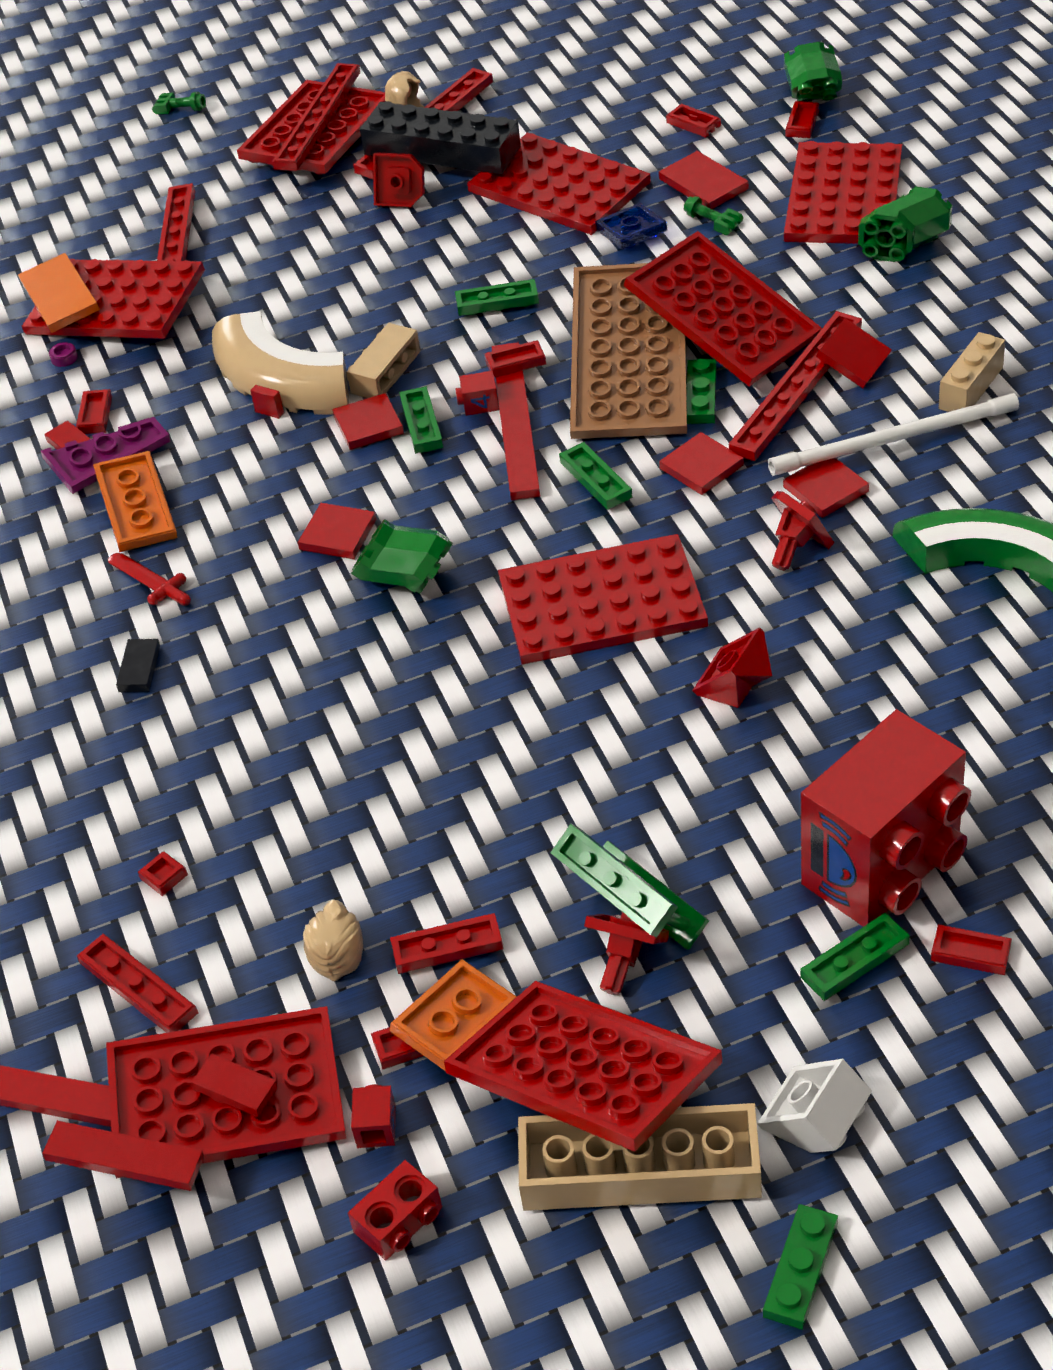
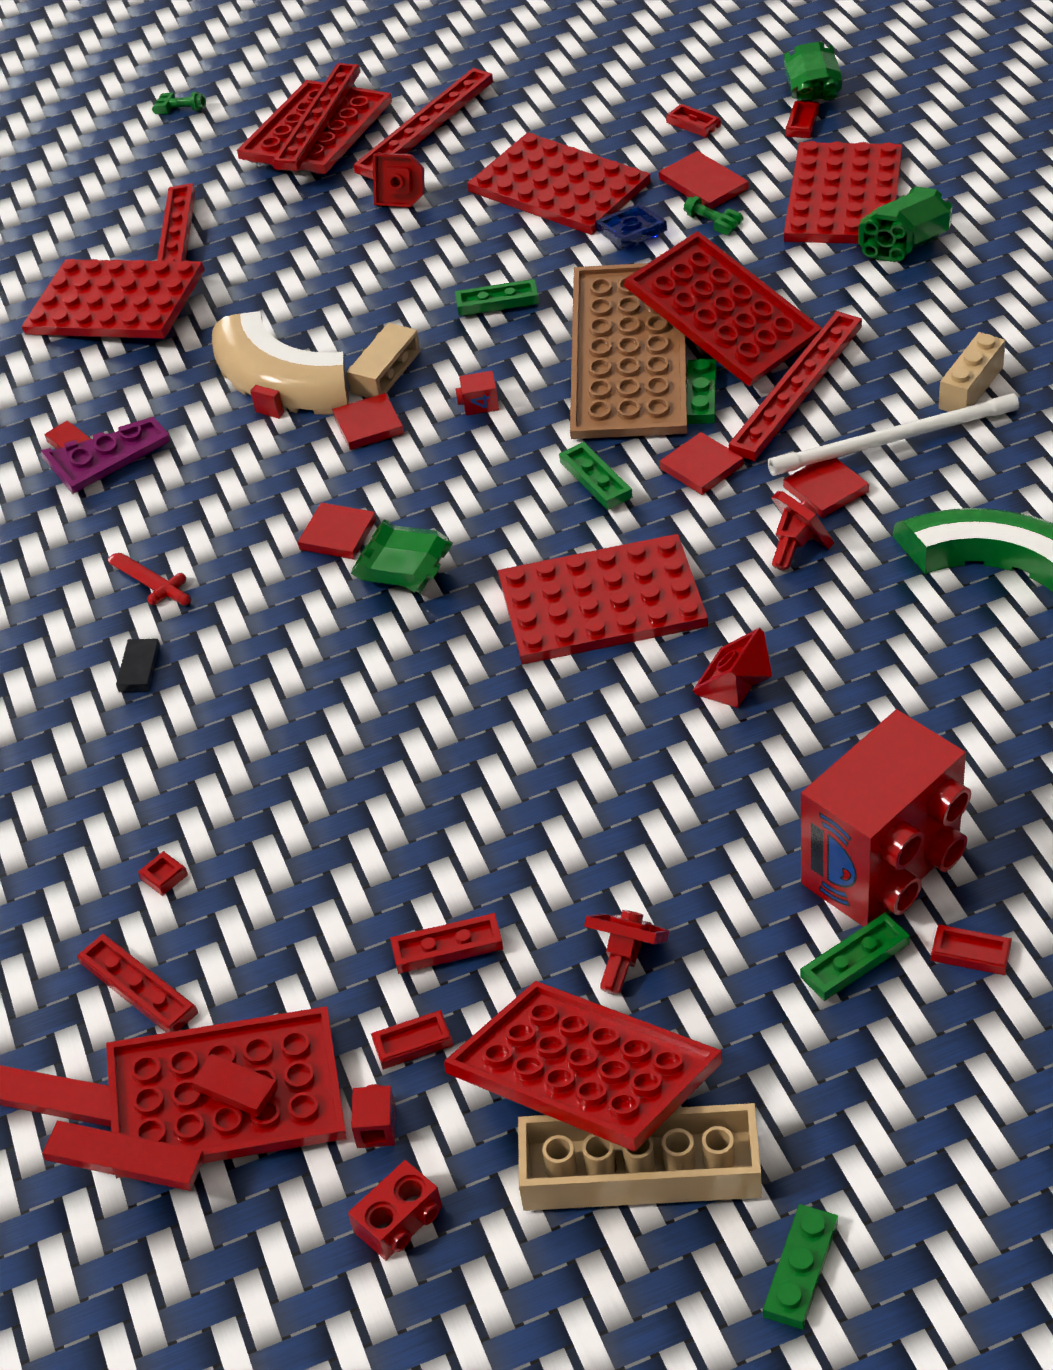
orange tile [18,253,100,333] -> none
magenta tile [49,342,78,367] -> none
red tile [76,389,112,434] -> none
orange tile [93,451,178,552] -> none
tan hair [303,900,363,981] -> none
black brick [360,101,521,175] -> none
tan hair [385,71,424,107] -> none
orange tile [390,959,517,1071] -> none
green plate [399,386,443,454] -> none
red tile [484,340,546,377] -> none
red tile [492,342,540,500] -> none
fence [550,824,710,950] -> none
white slope [757,1059,872,1153] -> none
red tile [816,318,892,388] -> none

